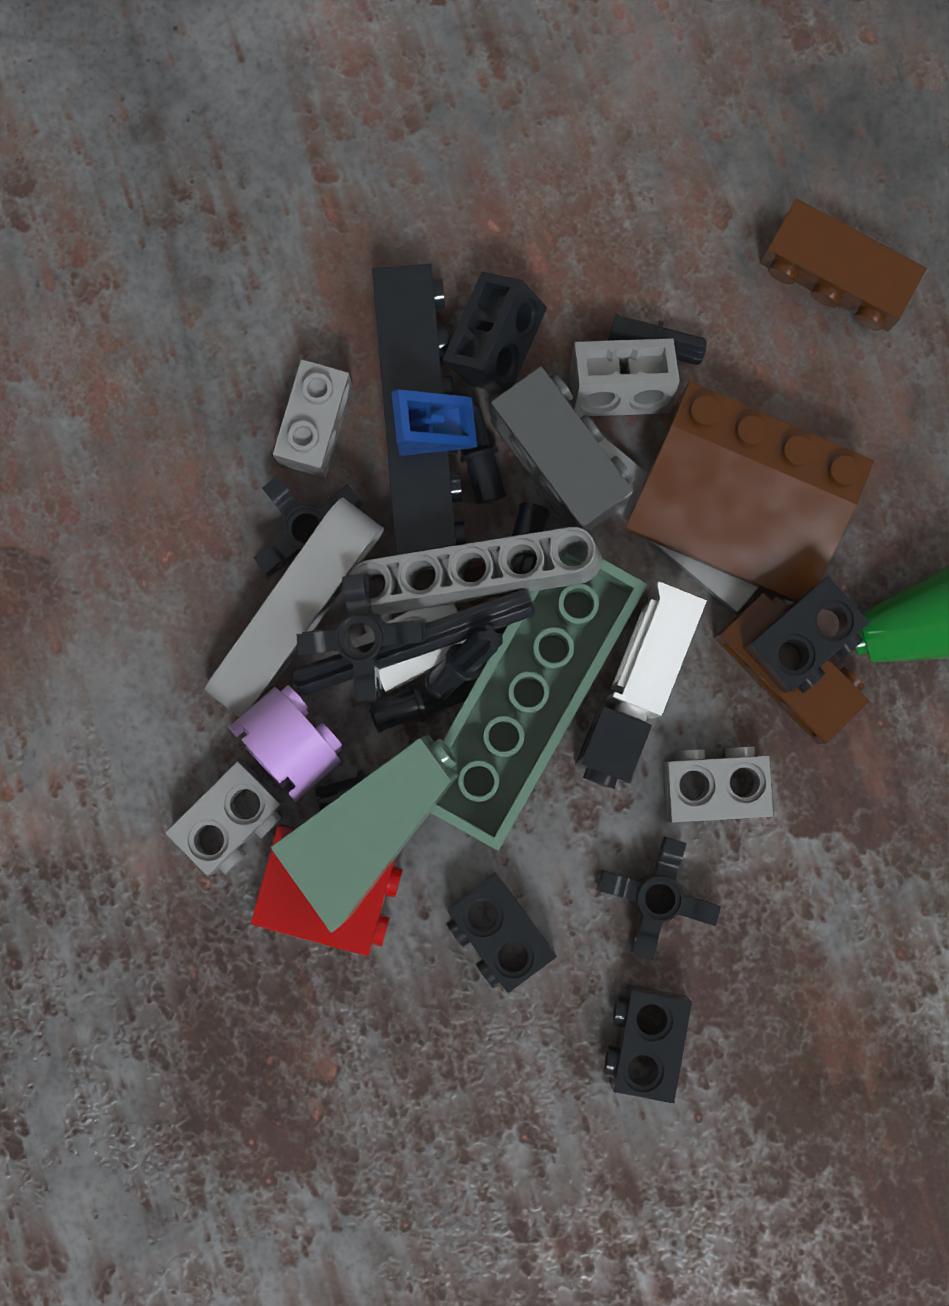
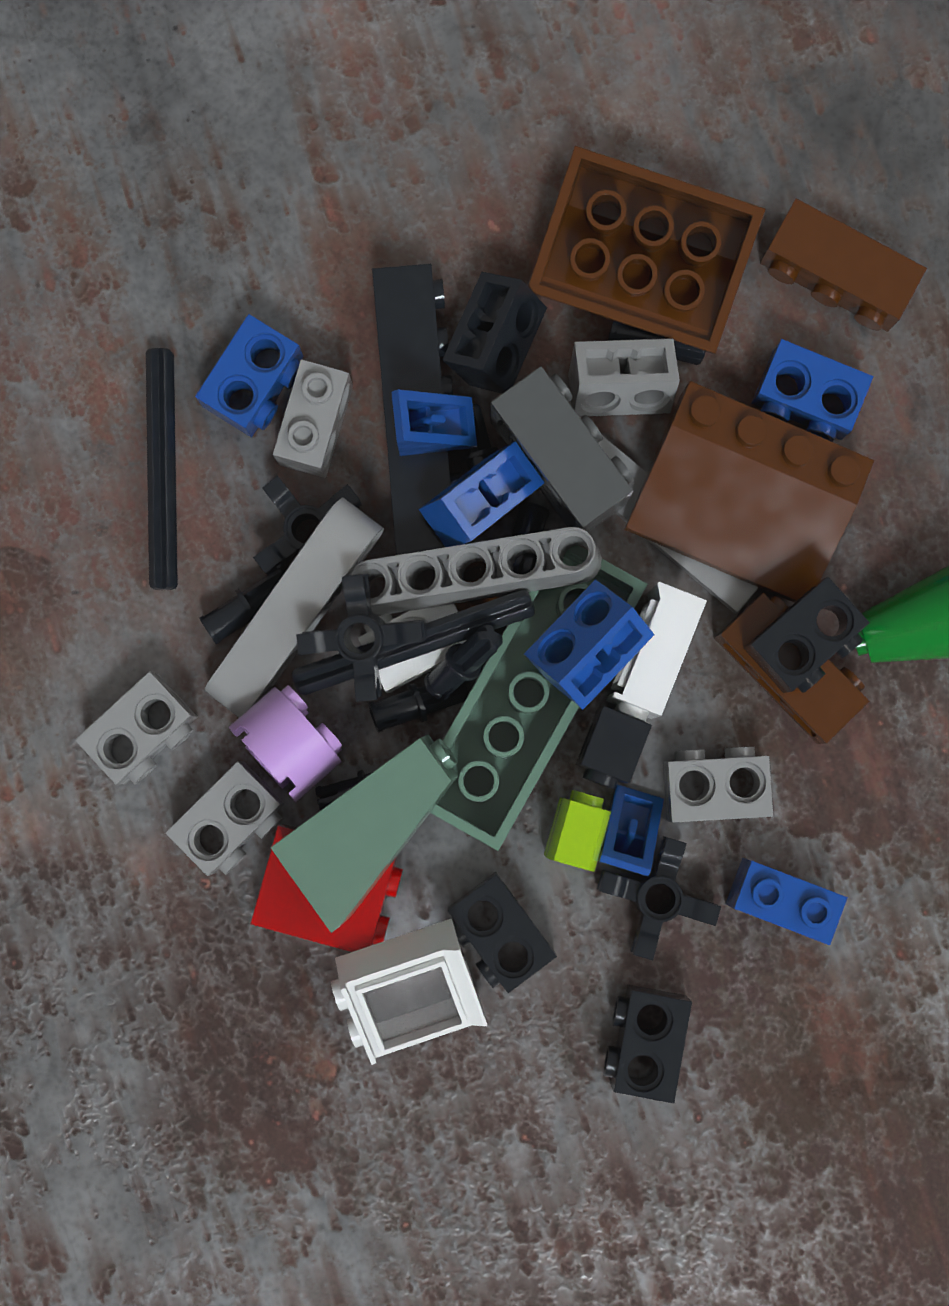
none -> light grey brick [75,671,198,785]
none -> black axle [145,348,178,591]
none -> blue brick [195,314,304,438]
none -> black axle [199,569,285,645]
none -> white window [331,919,487,1065]
none -> blue brick [418,441,545,547]
none -> blue brick [524,579,655,710]
none -> reddish brown slope [528,146,766,354]
none -> lime brick [543,790,611,872]
none -> blue slope [598,784,664,876]
none -> blue brick [725,858,848,945]
none -> blue brick [751,339,874,442]

